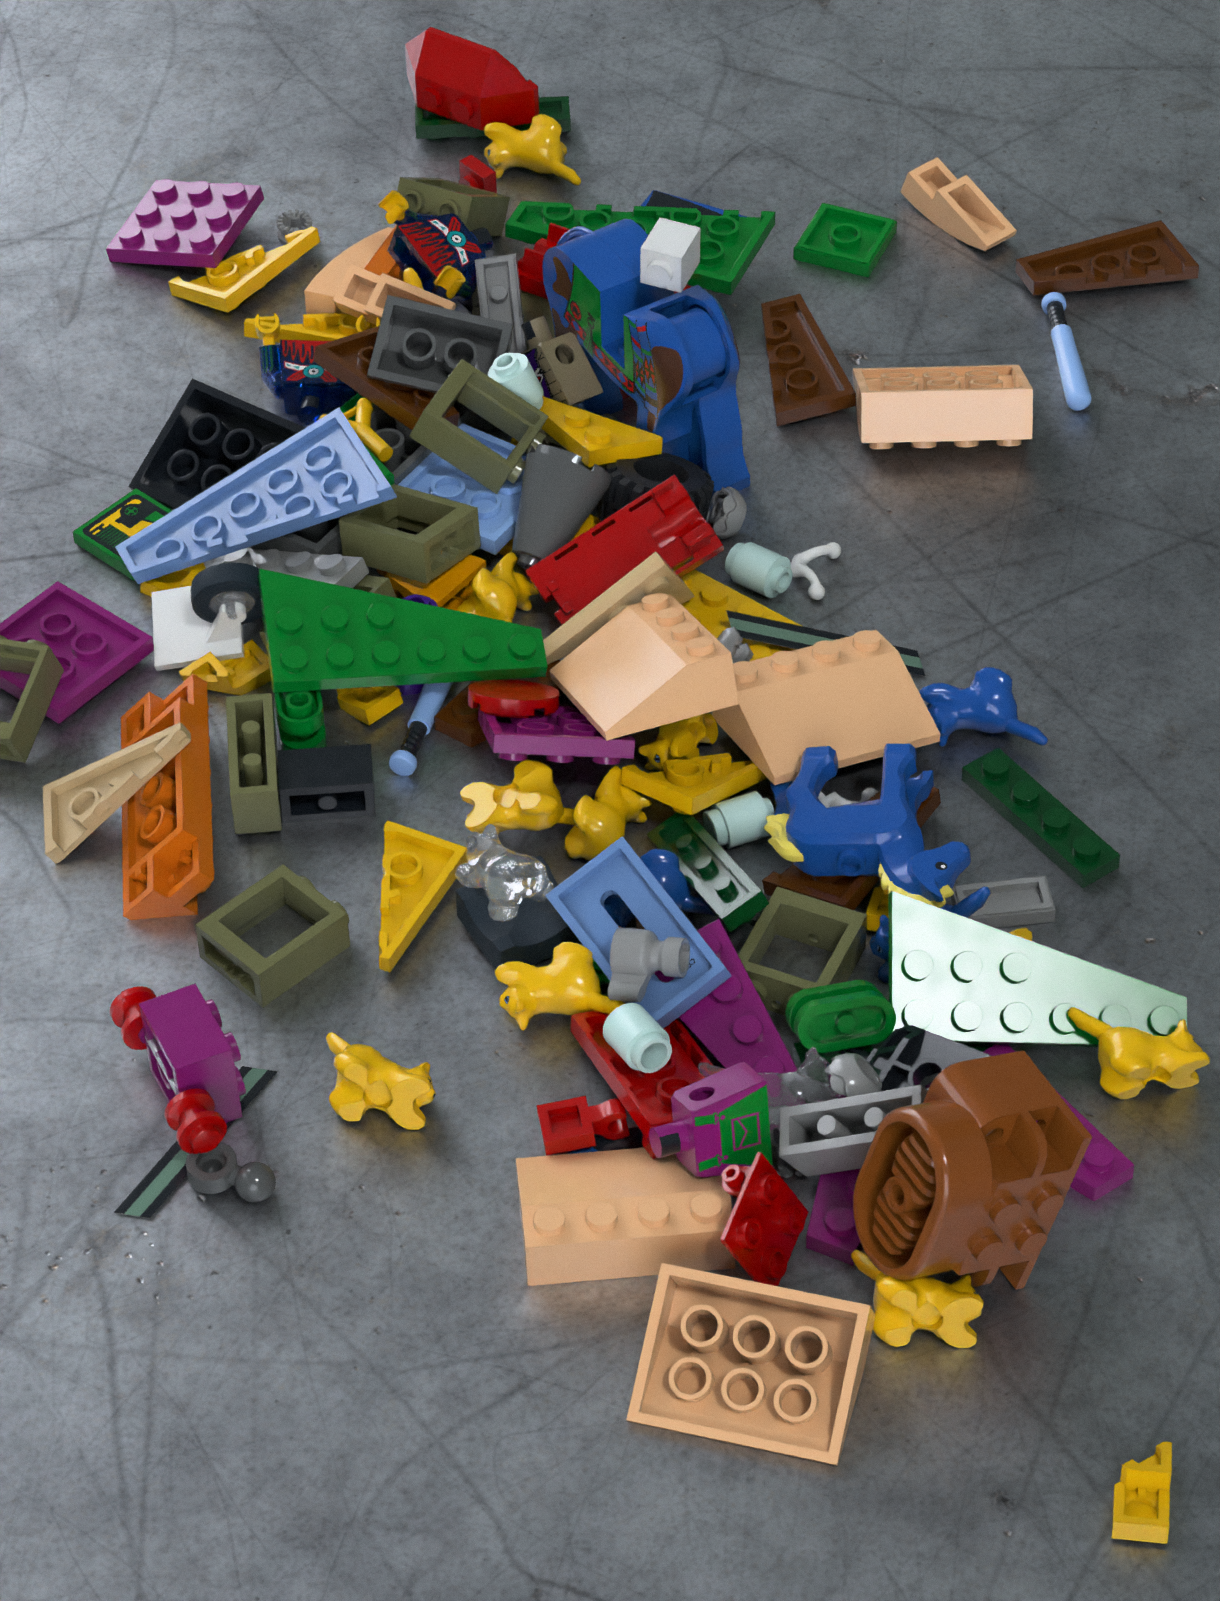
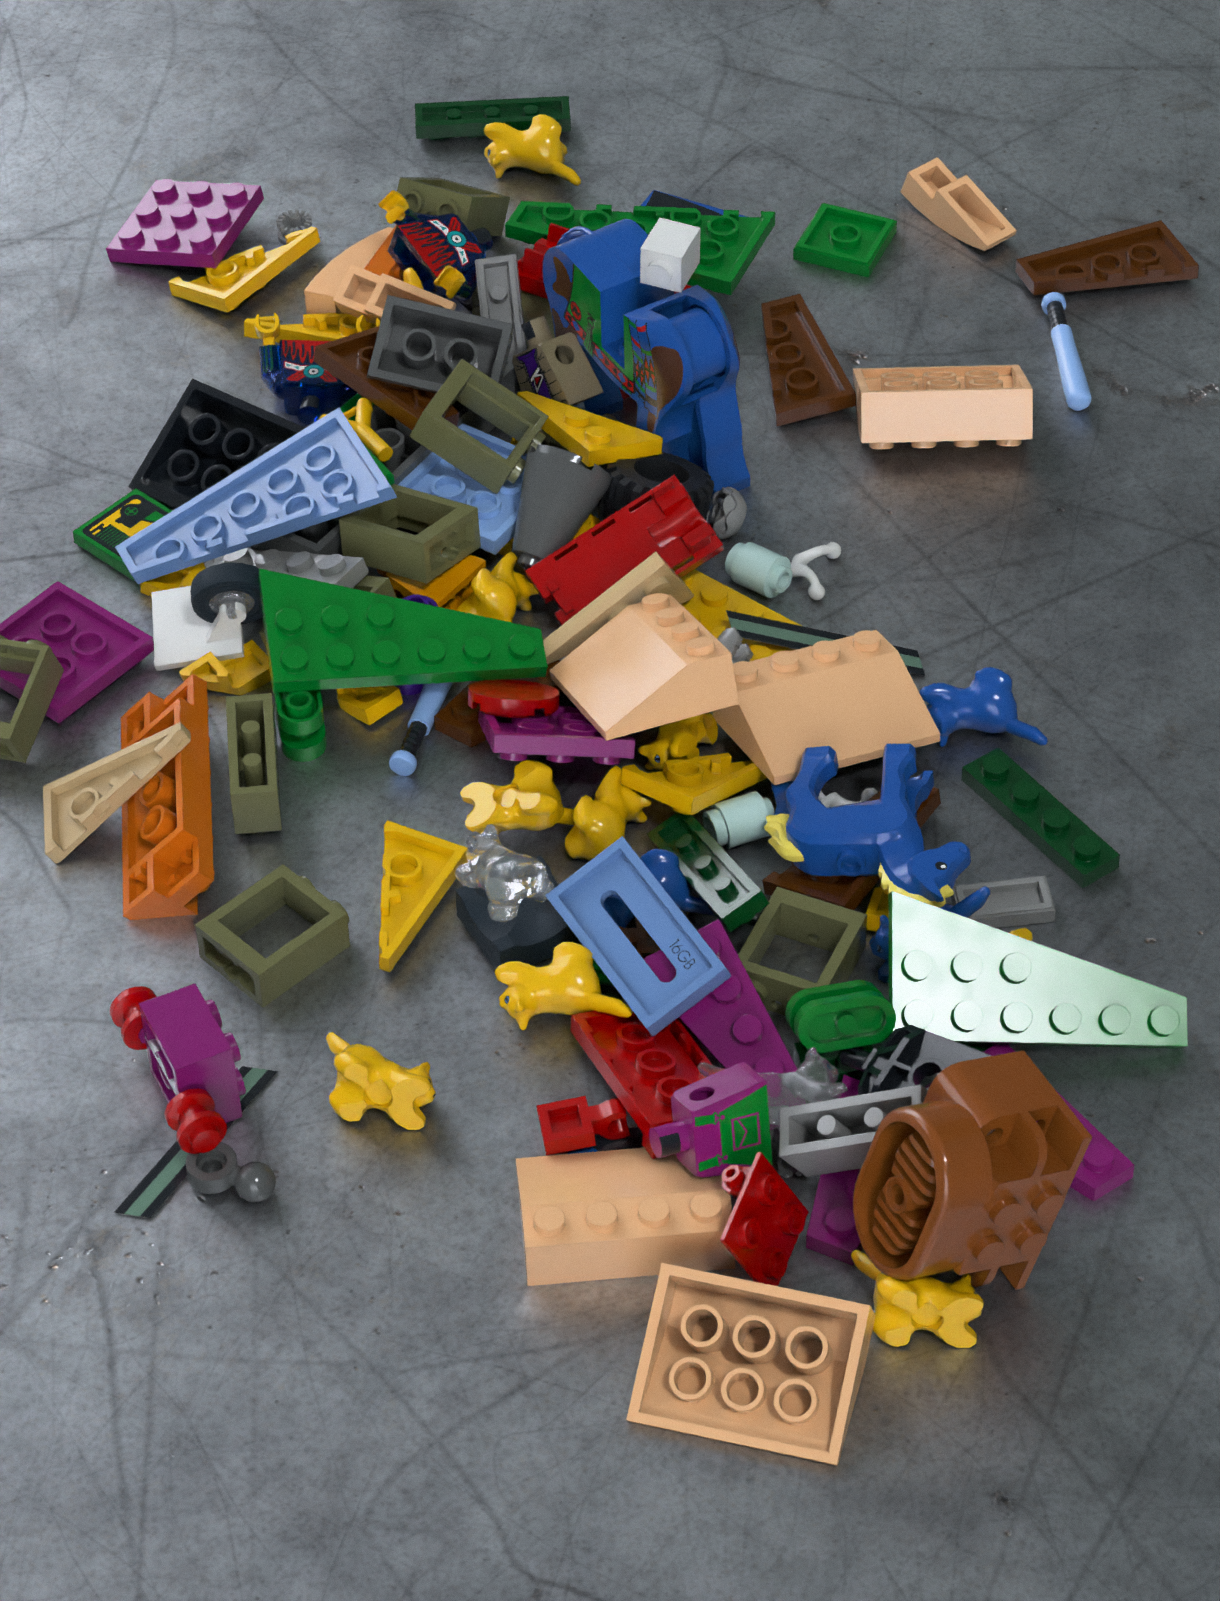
black brick [278,744,376,823] -> none
red wedge [405,27,539,130] -> none
red plate [459,155,497,193] -> none
light aqua brick [488,353,544,409] -> none
light aqua brick [603,1003,672,1073] -> none
light grey piece [608,927,690,1002] -> none
light grey plate [824,1053,882,1097] -> none
yellow animal [1068,1008,1210,1100] -> none
yellow slope [1111,1441,1172,1544] -> none

